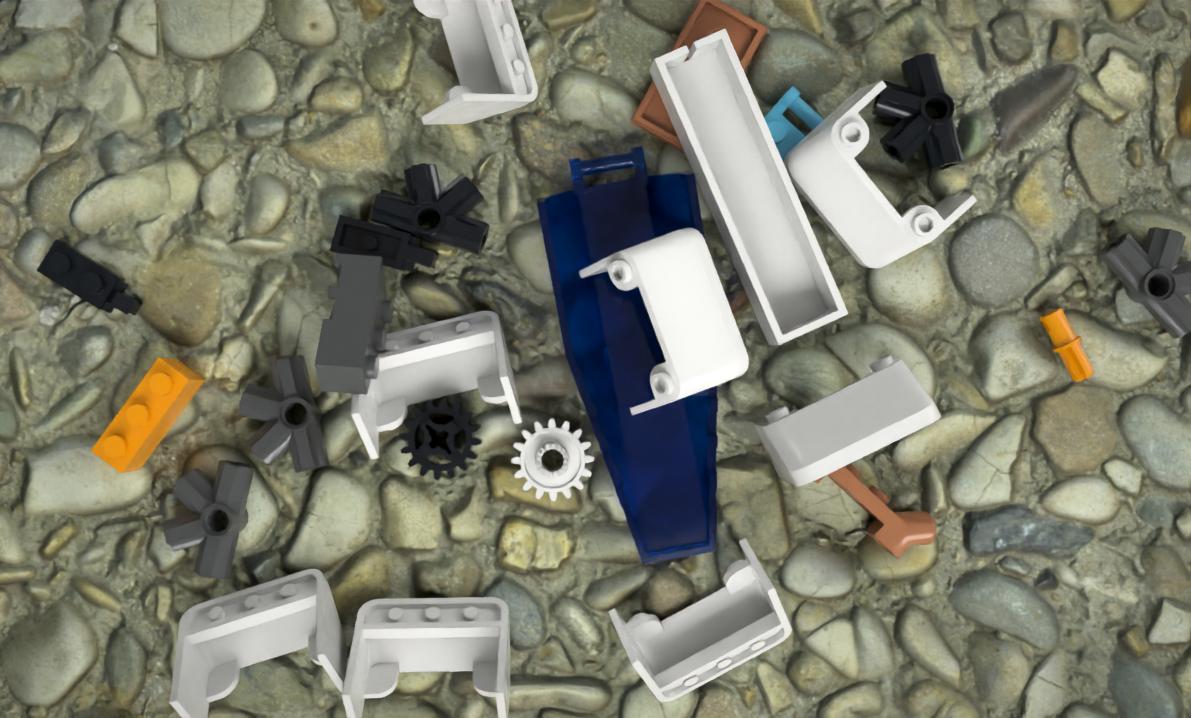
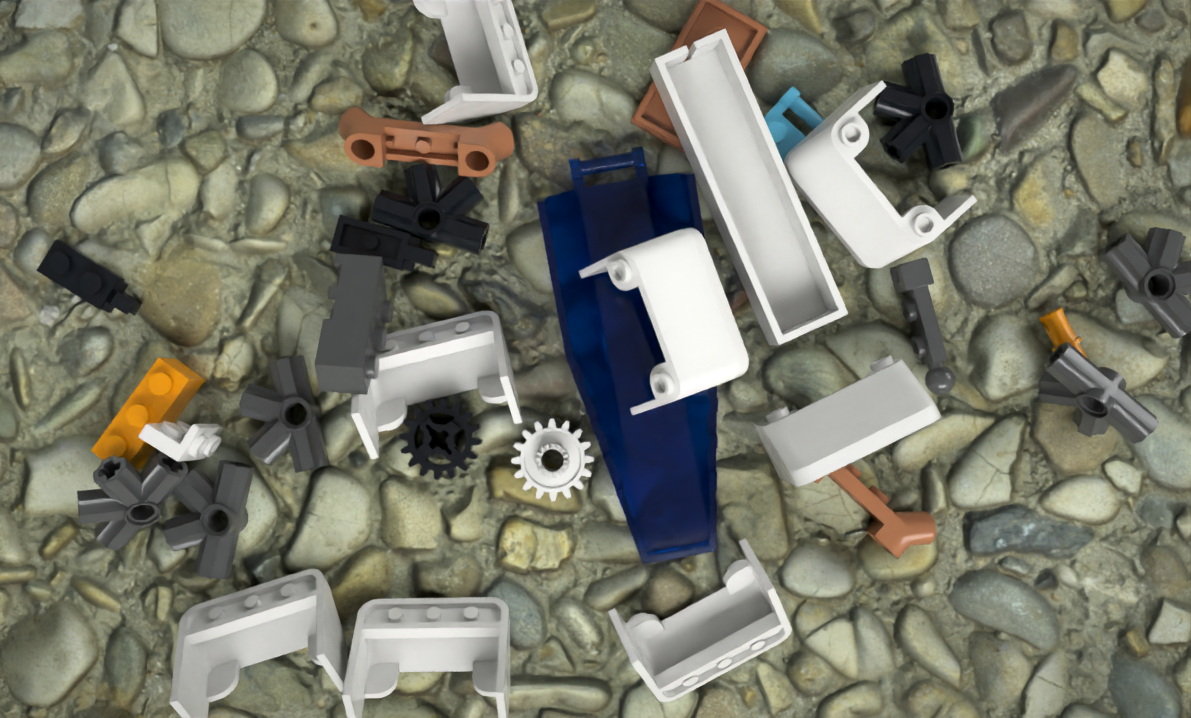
none -> dark grey piece [77,453,188,551]
none -> white bracket [138,421,223,462]
none -> nougat plate [338,107,514,177]
none -> dark grey plate [890,257,955,395]
none -> dark grey piece [1038,342,1159,444]

